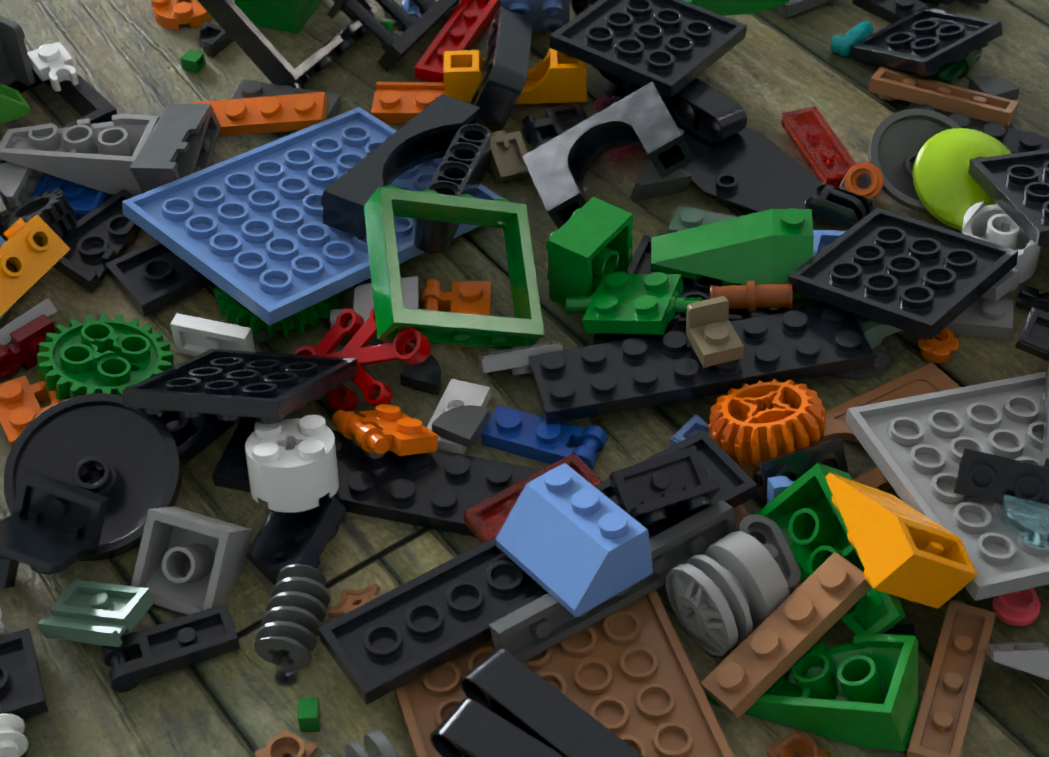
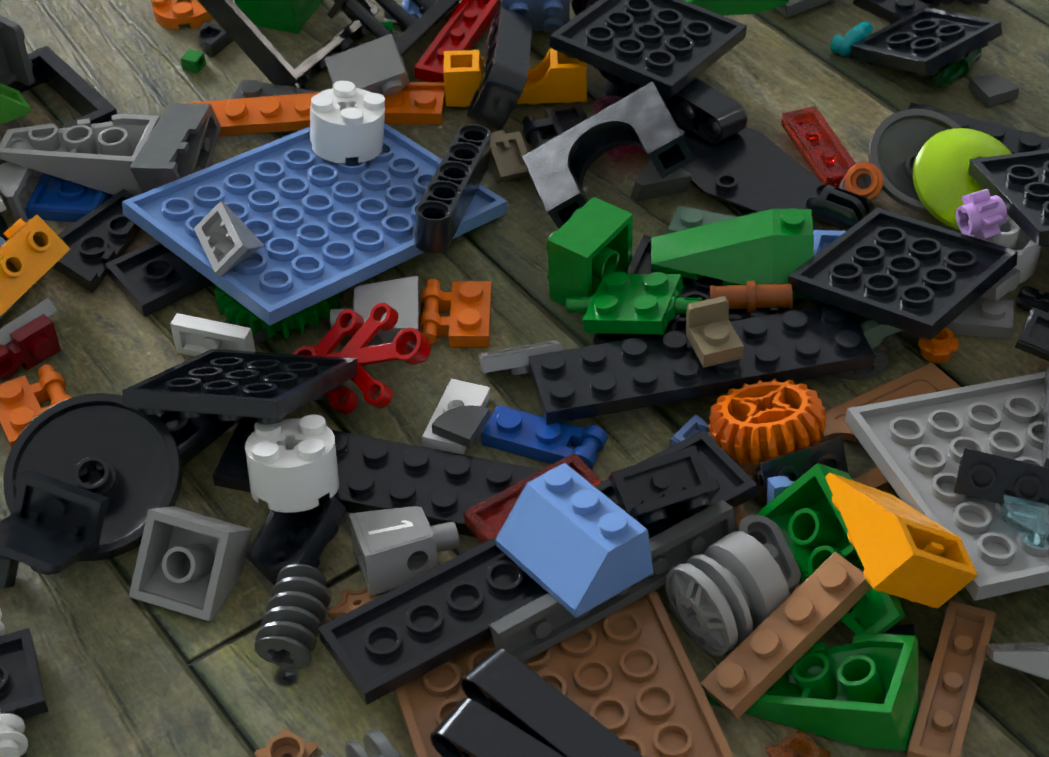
black tyre [1,190,78,237] -> none
white plate [27,41,79,92] -> none
green gear [37,313,173,400] -> none
sand green plate [38,580,154,647] -> none
black plate [101,603,241,693] -> none
green piece [298,698,321,732] -> none
black arch [321,94,480,239] -> none
orange plate [332,404,439,456] -> none
green window [364,185,545,349] -> none
black tile [400,354,442,395] -> none
medium nougat plate [868,67,1019,127] -> none
coral plate [992,588,1041,626] -> none
none -> light grey slope [194,201,265,277]
none -> white brick [310,81,385,163]
none -> light grey slope [324,34,410,95]
none -> light grey torso [349,506,460,595]
none -> lavender gear [956,189,1007,240]

